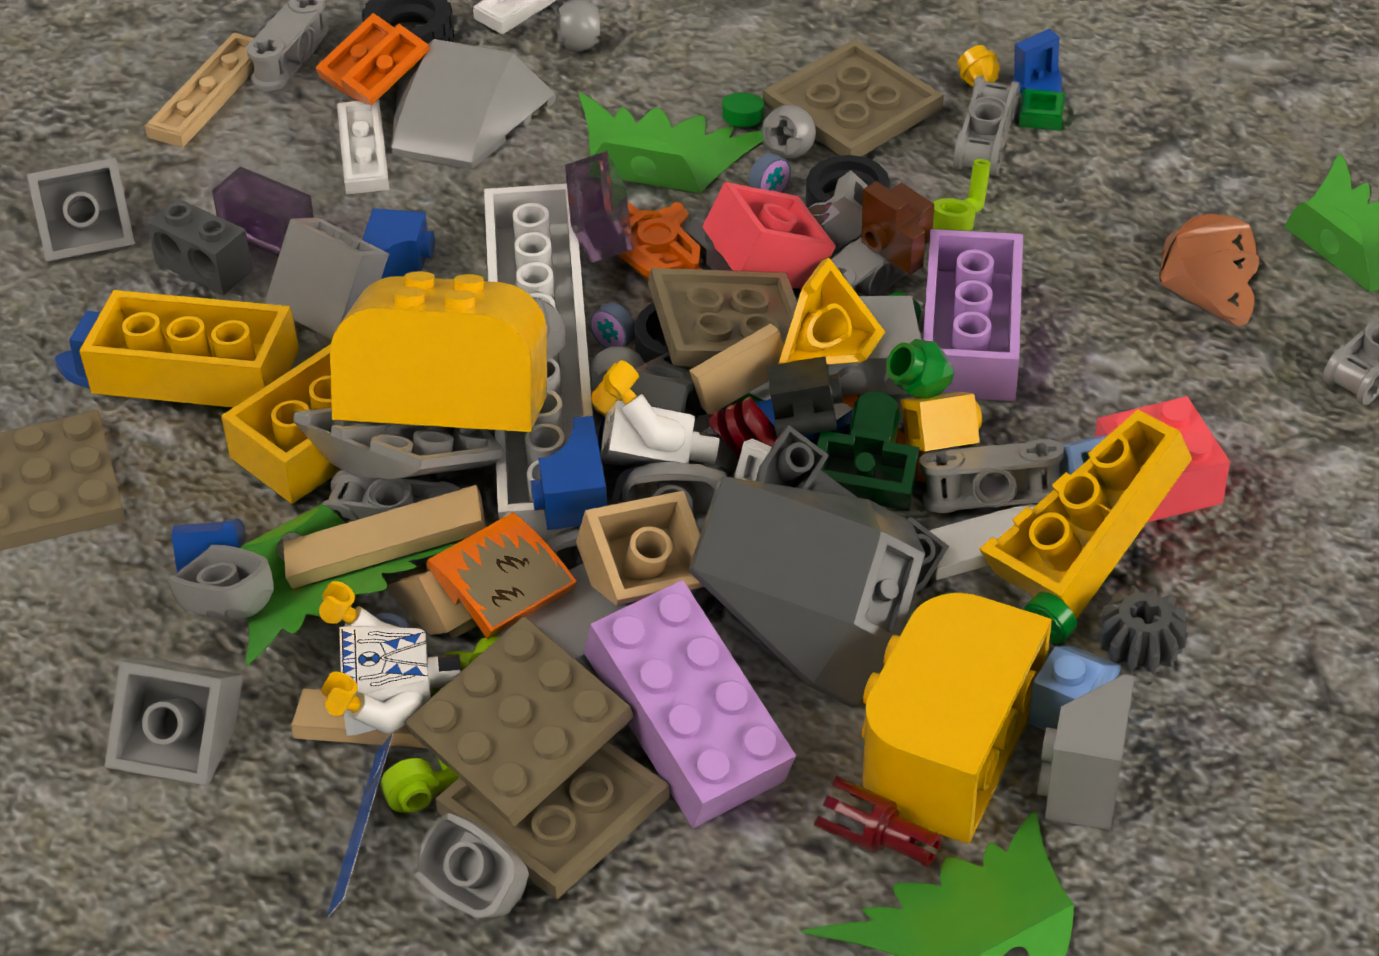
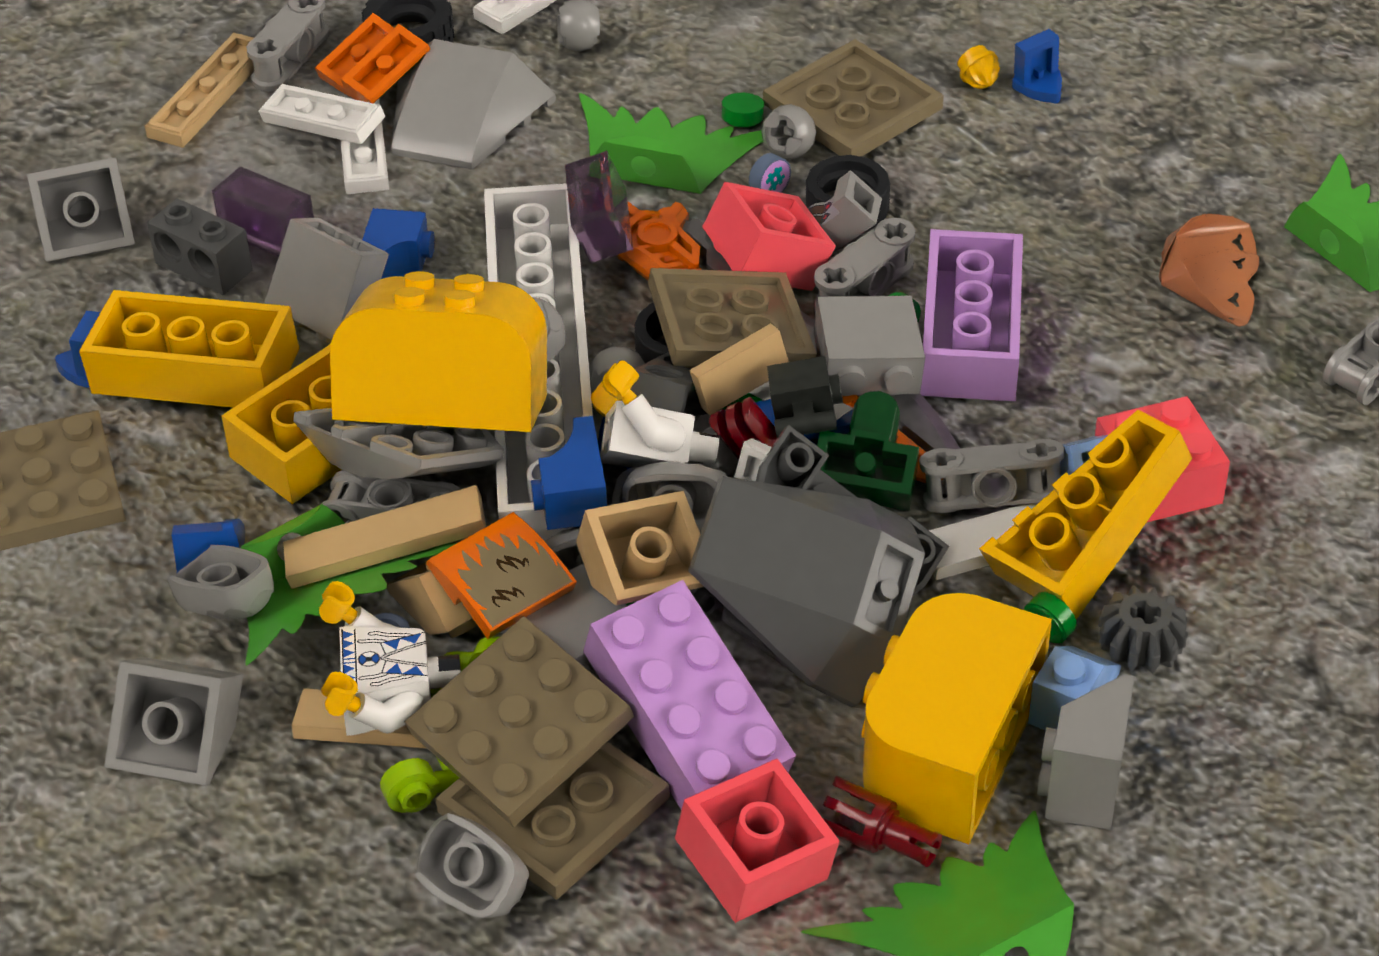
blue sticker [327,732,393,918] -> none
tile [590,303,635,349] -> none
yellow slope [778,257,885,365] -> none
reddish brown brick [861,181,935,275] -> none
green rock [886,339,954,399] -> none
yellow brick [901,391,982,451] -> none
lime plate [932,159,991,231] -> none
light grey piece [953,76,1020,176] -> none
green tile [1018,89,1066,131] -> none
none -> white tile [259,84,385,144]
none -> coral brick [675,759,840,923]

